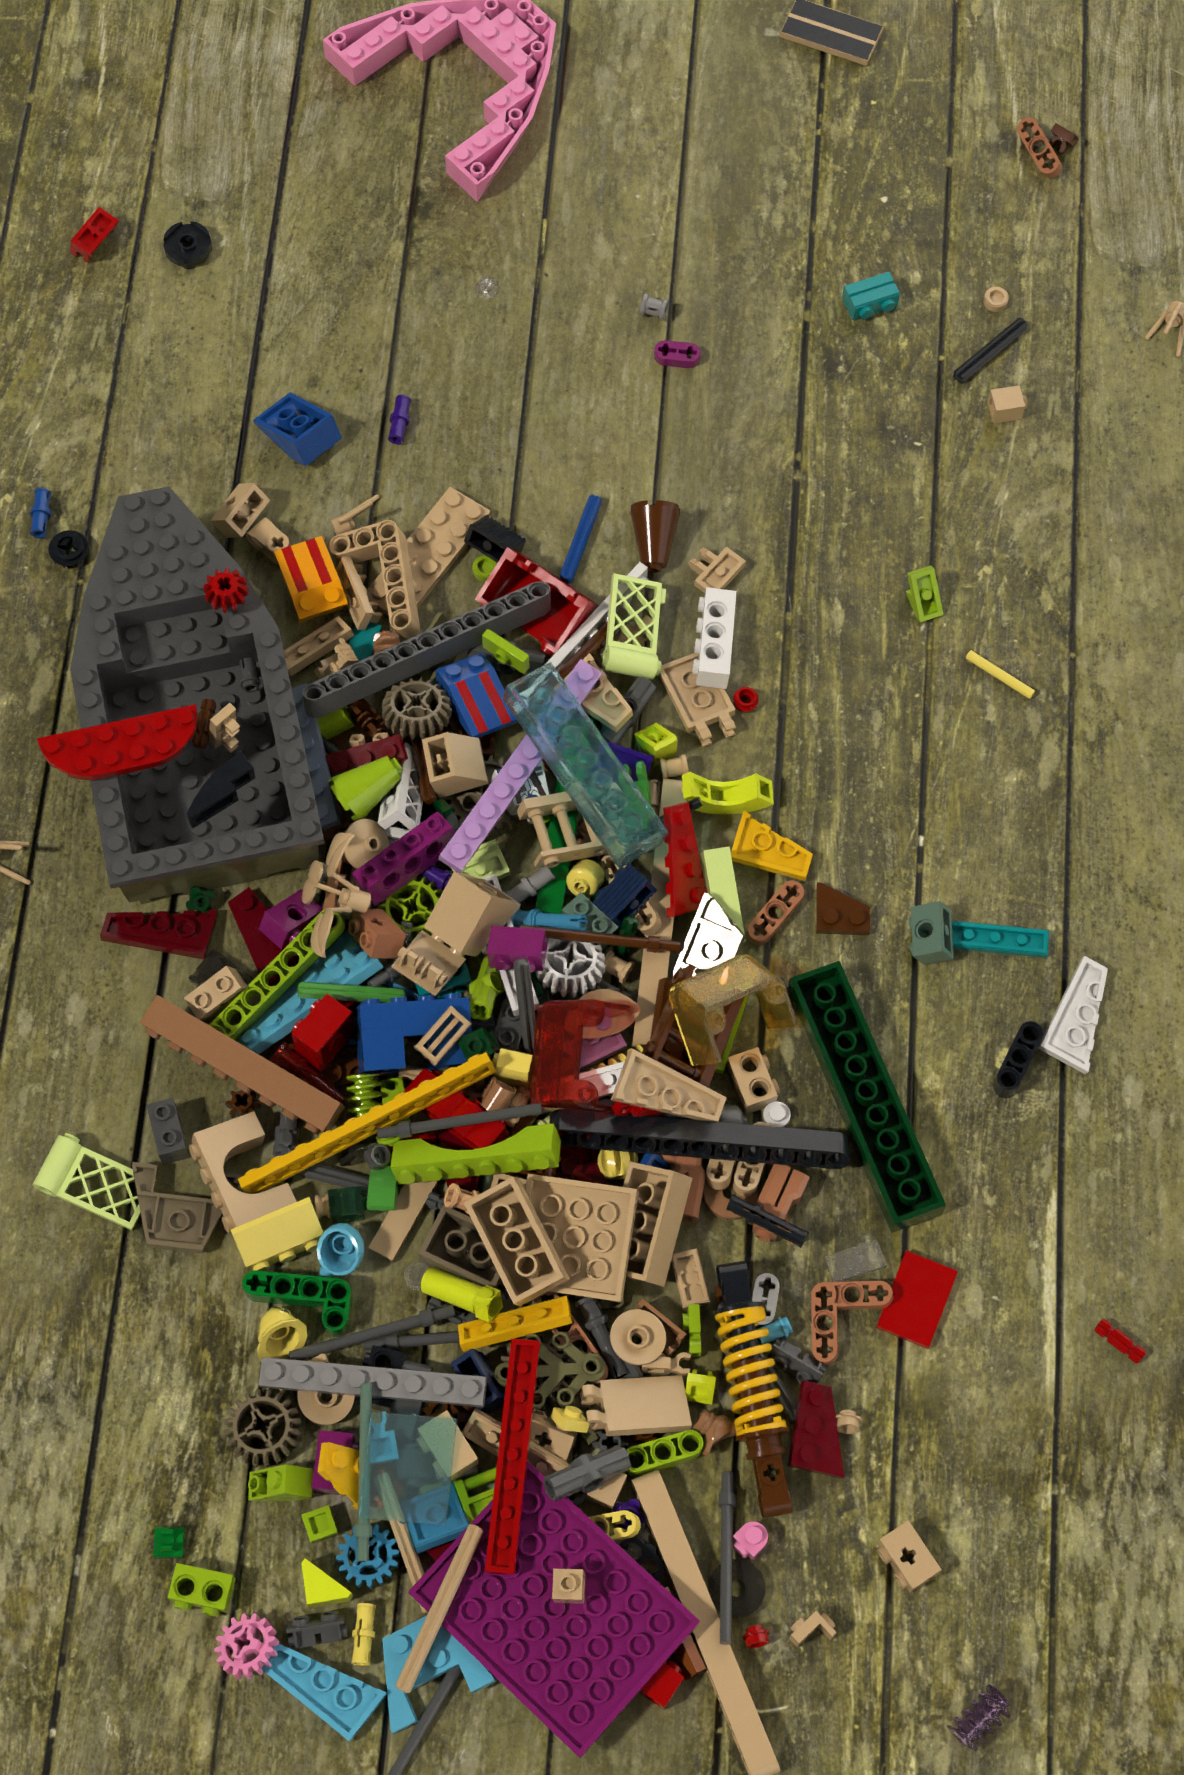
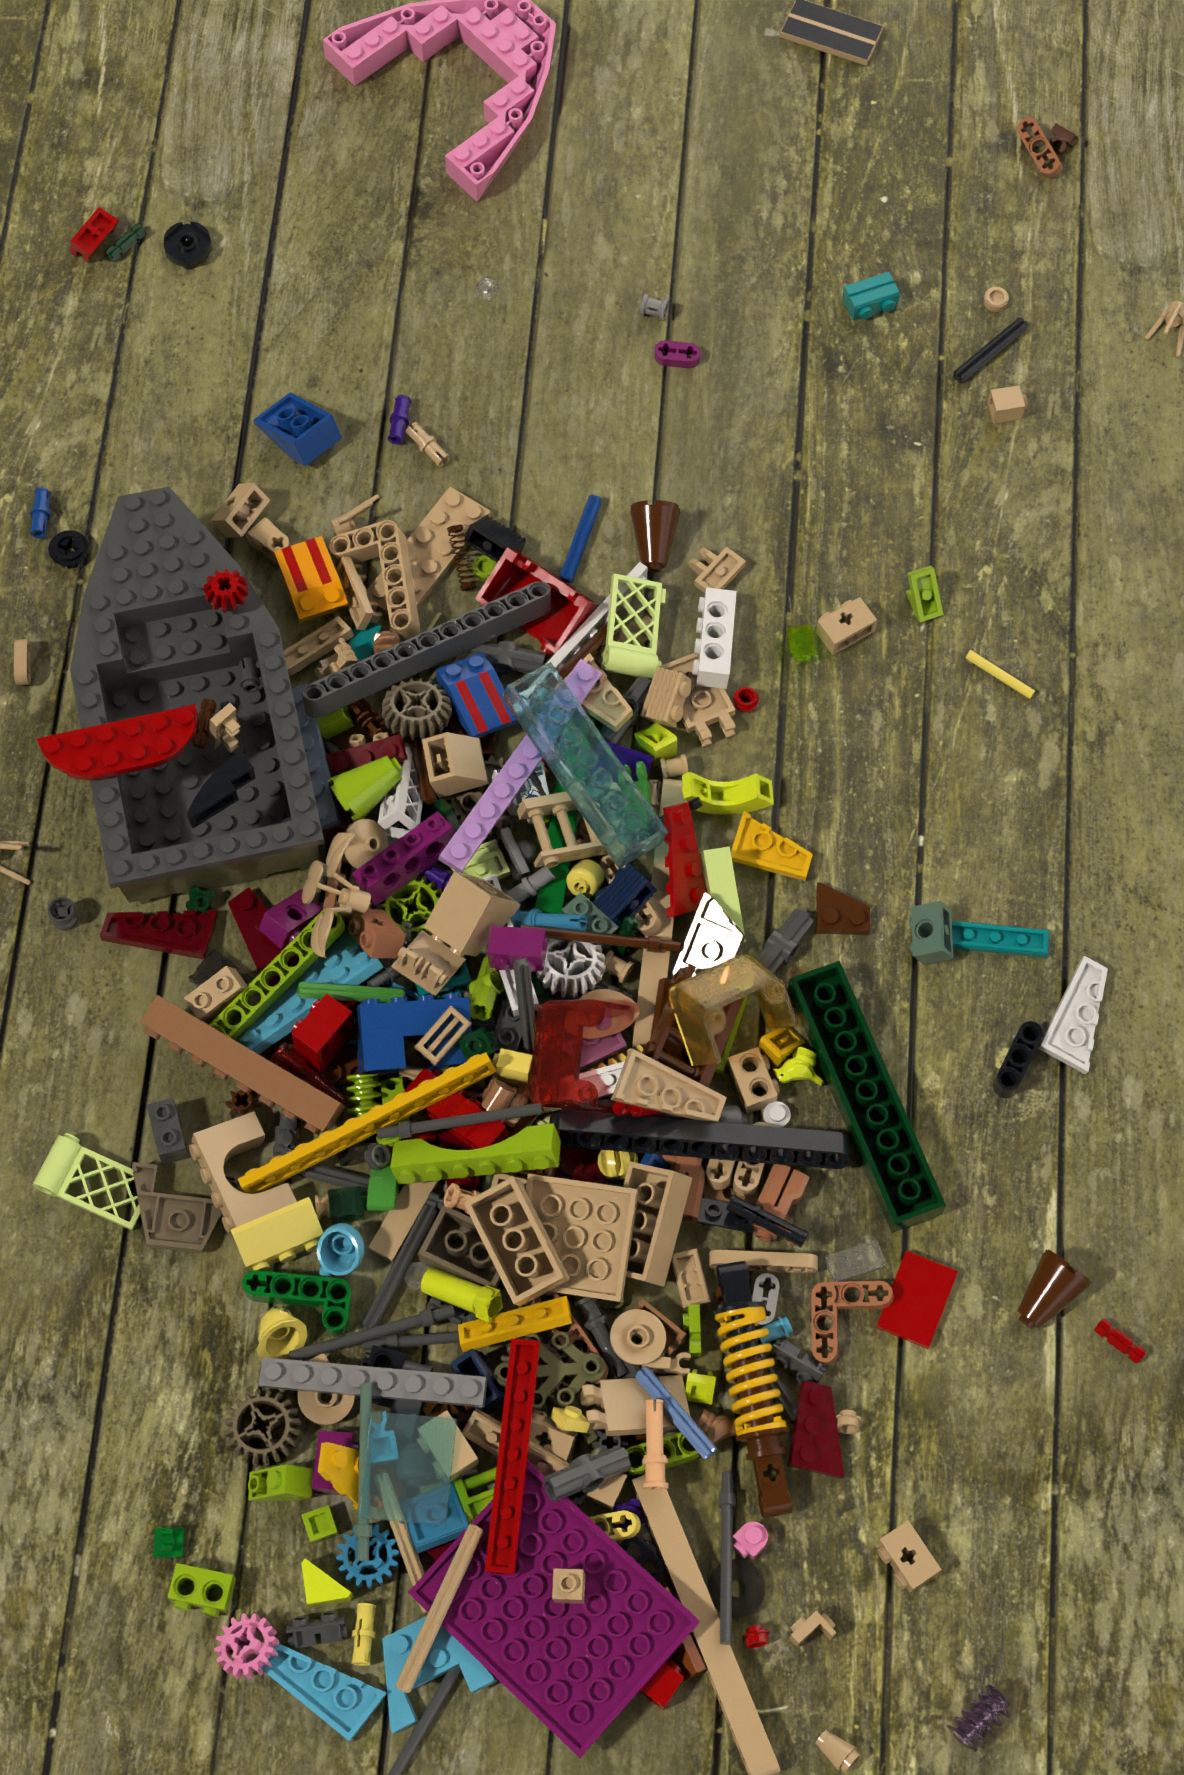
lime plate [482,629,530,674] -> none
nougat beam [747,880,804,946] -> none
none -> tan beam [14,639,31,686]
none -> dark grey wheel [48,897,79,931]
none -> dark green axle [105,223,146,262]
none -> dark grey axle [363,1204,437,1329]
none -> tan pin [406,422,450,467]
none -> reddish brown piece [447,524,477,591]
none -> flat silver tile [496,827,537,885]
none -> medium blue axle [635,1366,717,1459]
none -> tan brick [640,667,692,728]
none -> light nougat pin [642,1399,669,1490]
none -> black hinge [697,1198,753,1234]
none -> tan beam [709,1250,818,1274]
none -> dark grey piece [749,909,814,984]
none -> yellow slope [758,1024,806,1069]
none -> neon yellow animal [773,1047,824,1086]
none -> clear neon green bracket [786,624,818,662]
none -> tan cone [815,1730,861,1774]
none -> tan brick [816,597,877,655]
none -> reddish brown cone [1017,1249,1092,1329]

